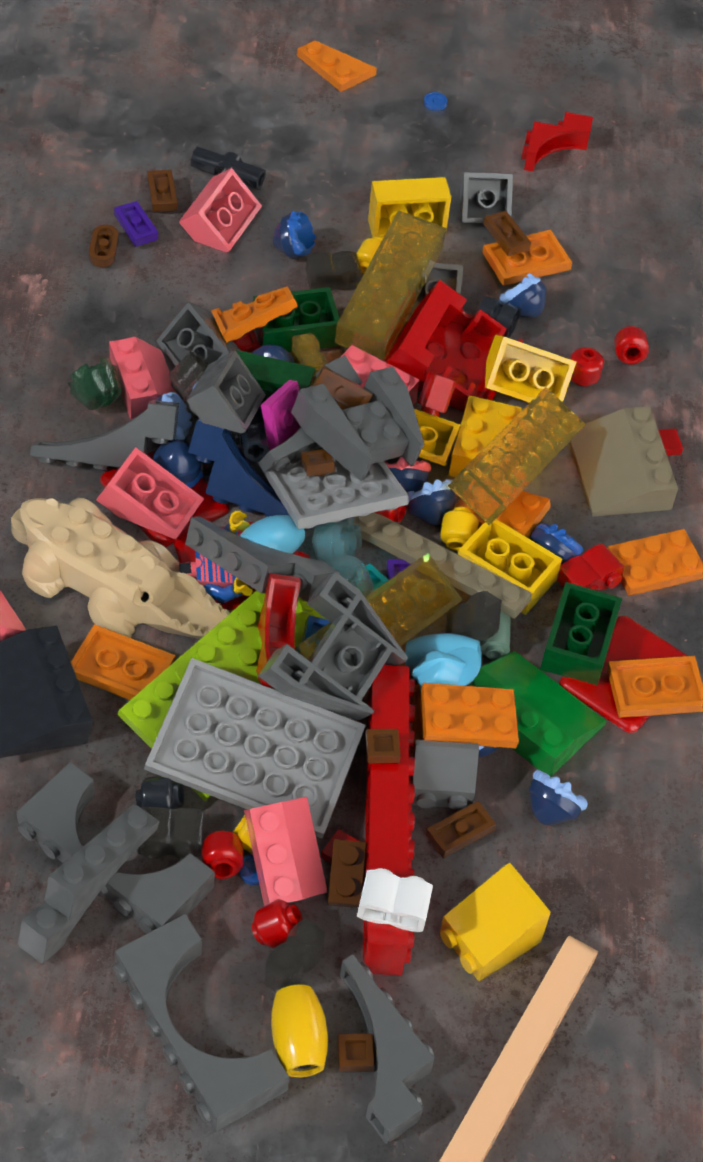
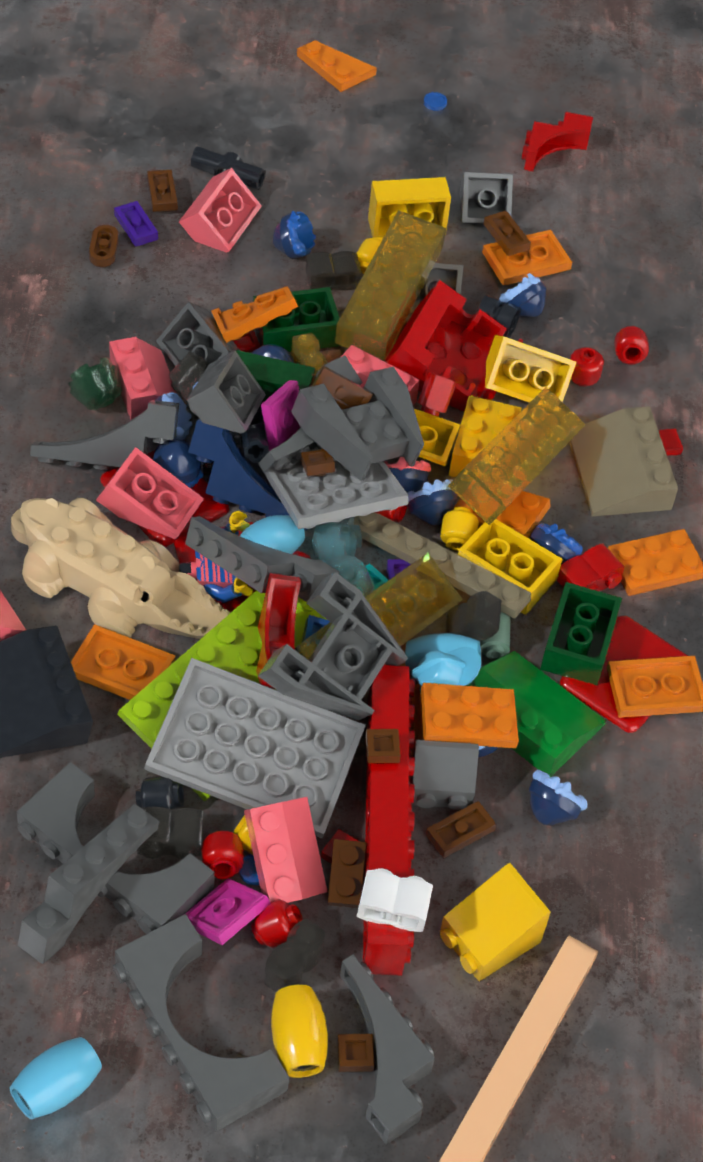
none -> medium azure piece [10,1037,102,1119]
none -> dark pink tile [185,878,271,945]

